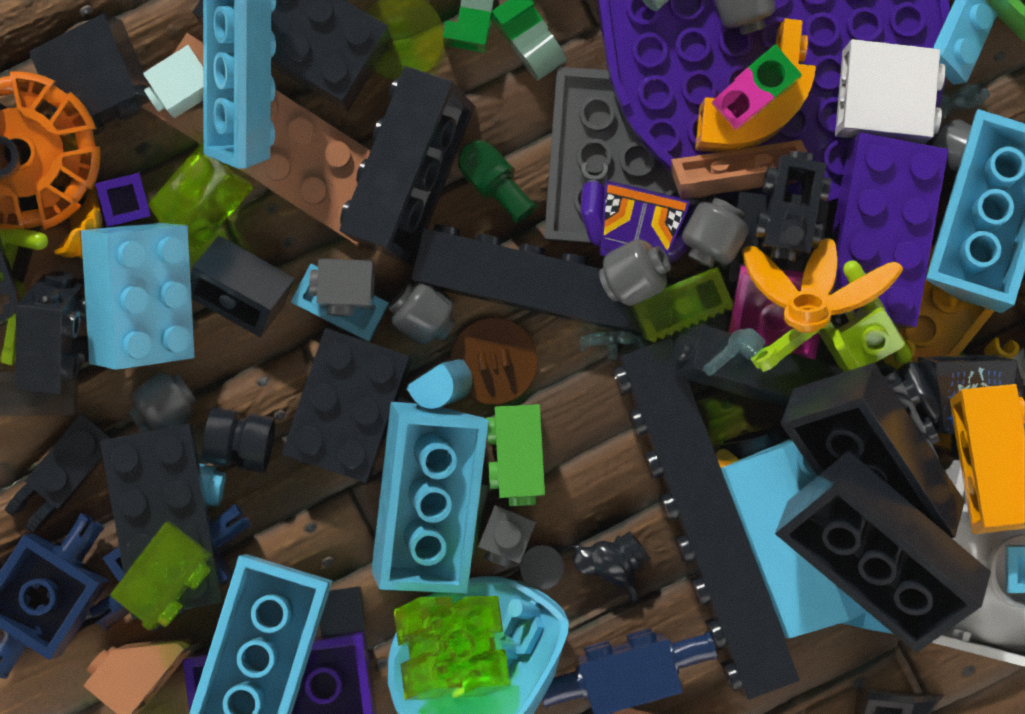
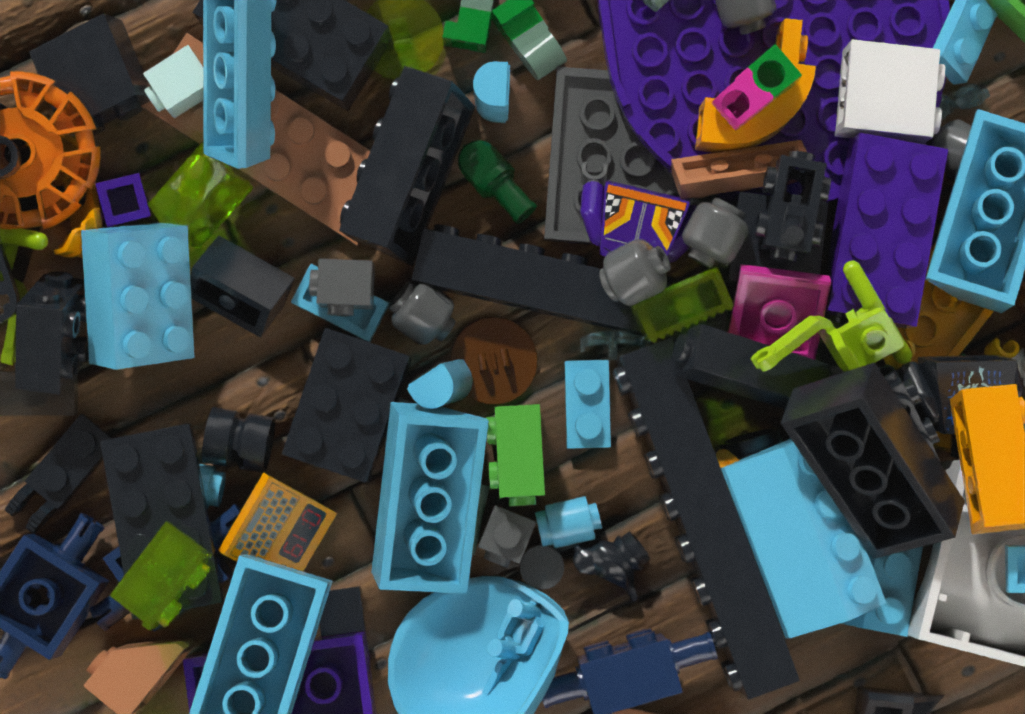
dark grey head [127,372,196,433] -> none
clear neon green brick [394,596,511,700] -> none
clear light blue hand [703,328,765,376] -> none
light orange plant [742,238,903,333] -> none
black brick [775,451,991,653] -> none
none -> tile [218,472,337,571]
none -> medium azure brick [473,61,510,123]
none -> medium azure brick [535,496,602,549]
none -> medium azure plate [564,360,611,449]

